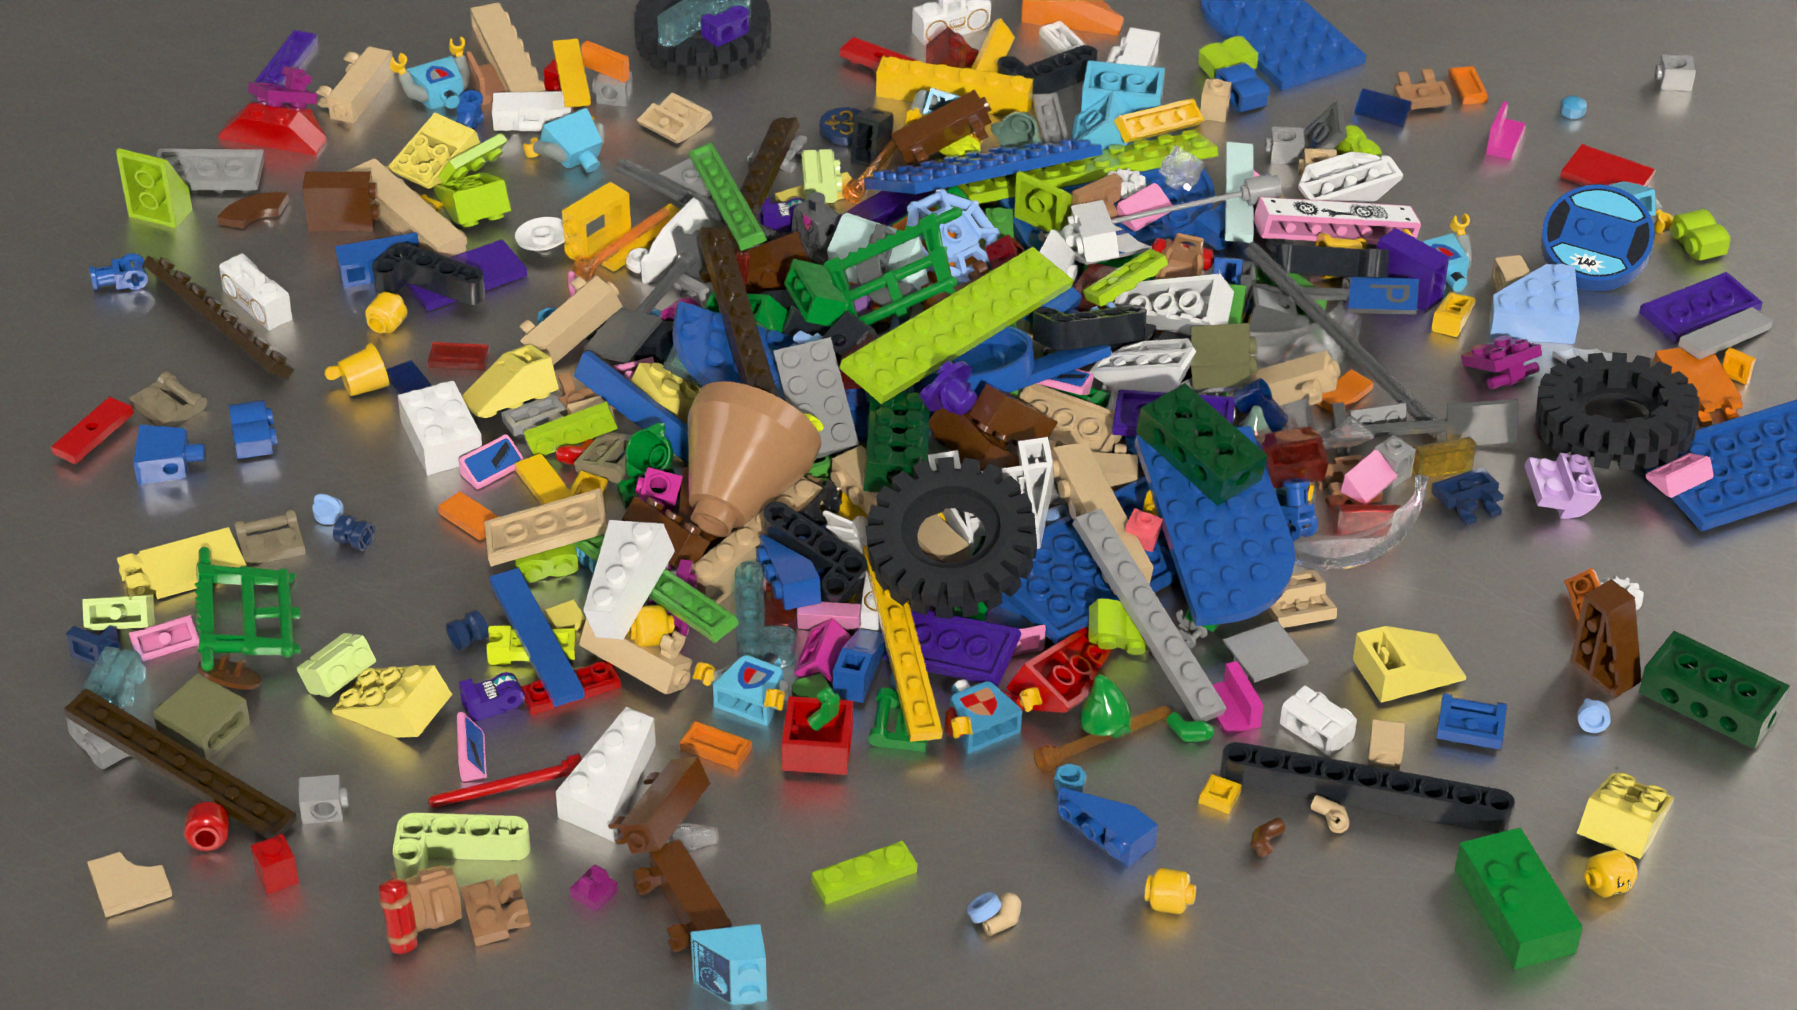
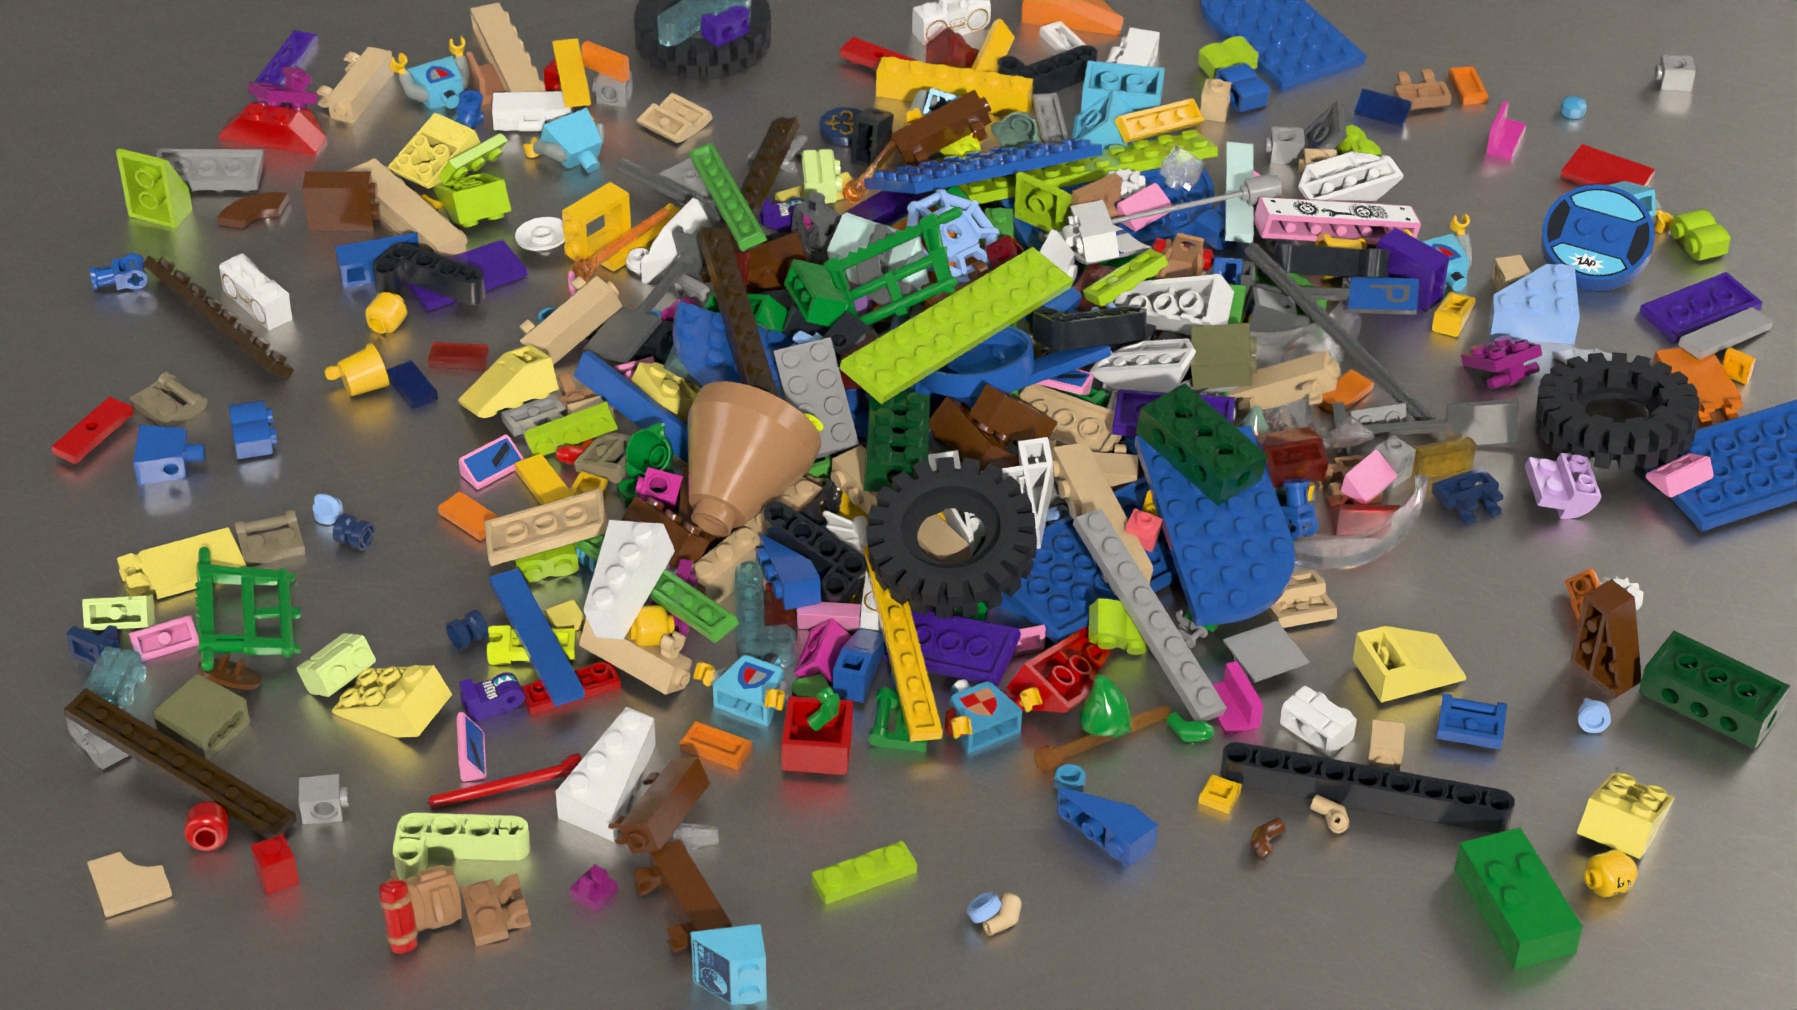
white brick [398,380,482,475] -> none
dark purple plate [920,361,977,415] -> none
yellow head [1145,868,1196,915] -> none
clear blue piece [1233,378,1288,434] -> none

